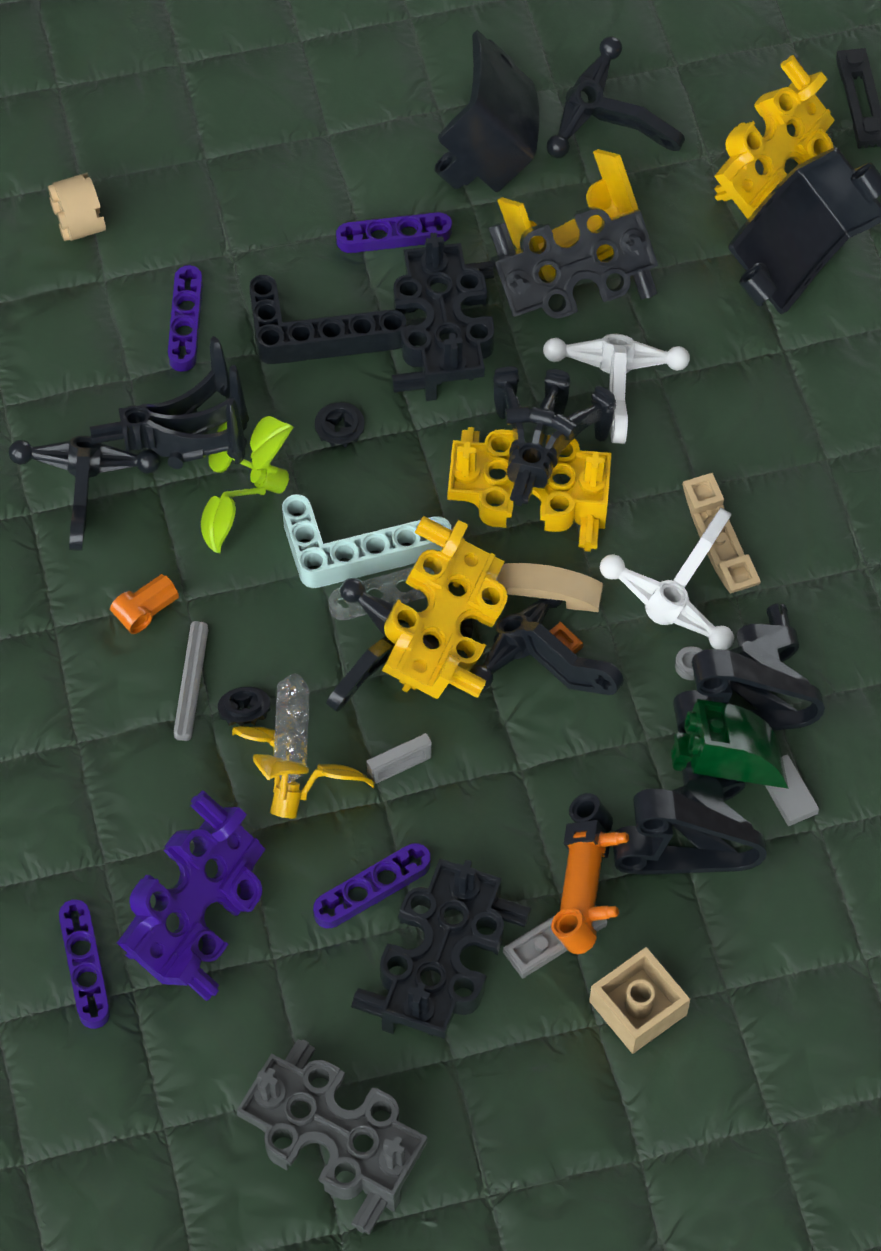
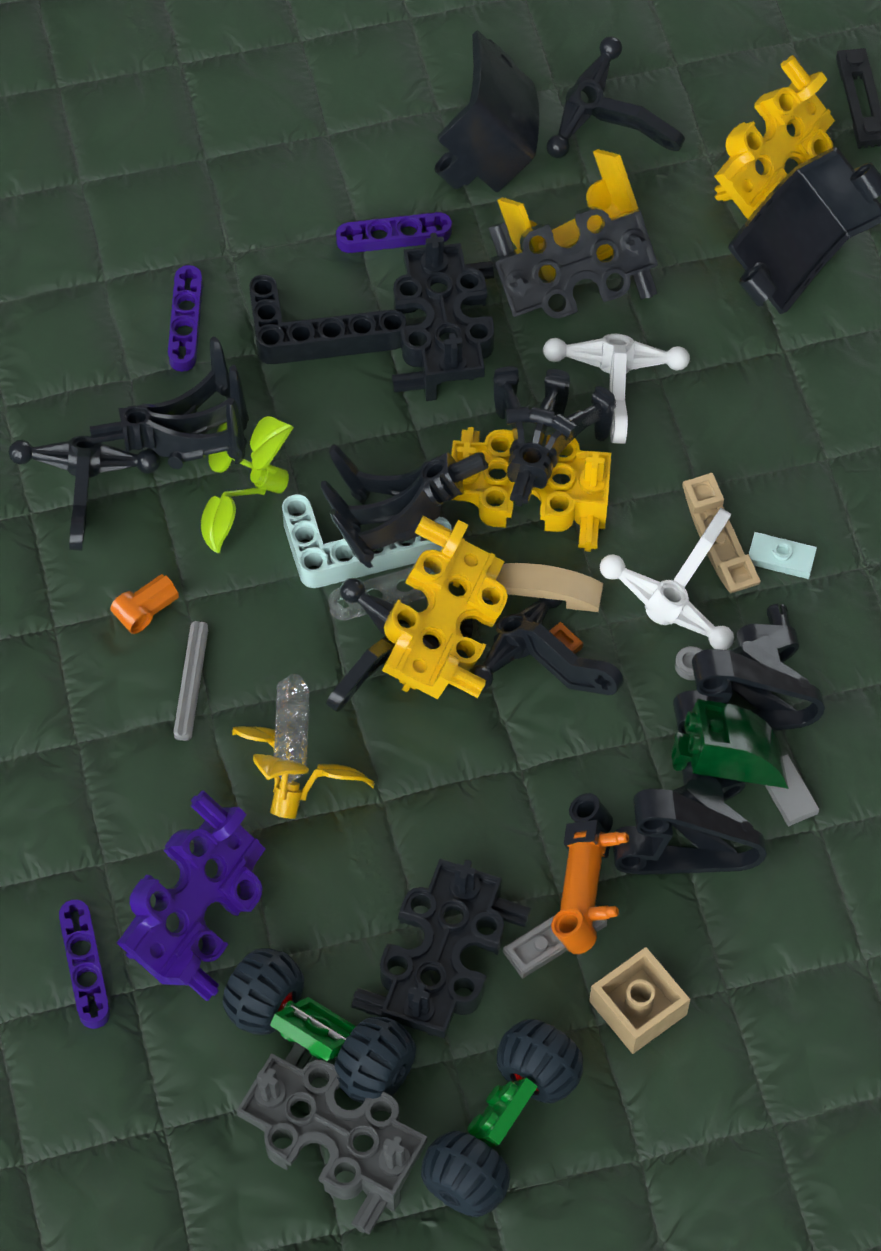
tan brick [48,173,106,241] -> none
black gear [218,687,271,726] -> none
dark purple beam [313,843,430,928] -> none
black gear [315,402,365,448] -> none
light grey tile [367,733,432,784] -> none
none -> black plate [223,948,416,1103]
none -> black piece [321,444,489,568]
none -> black plate [421,1019,583,1217]
none -> light aqua plate [749,532,817,579]

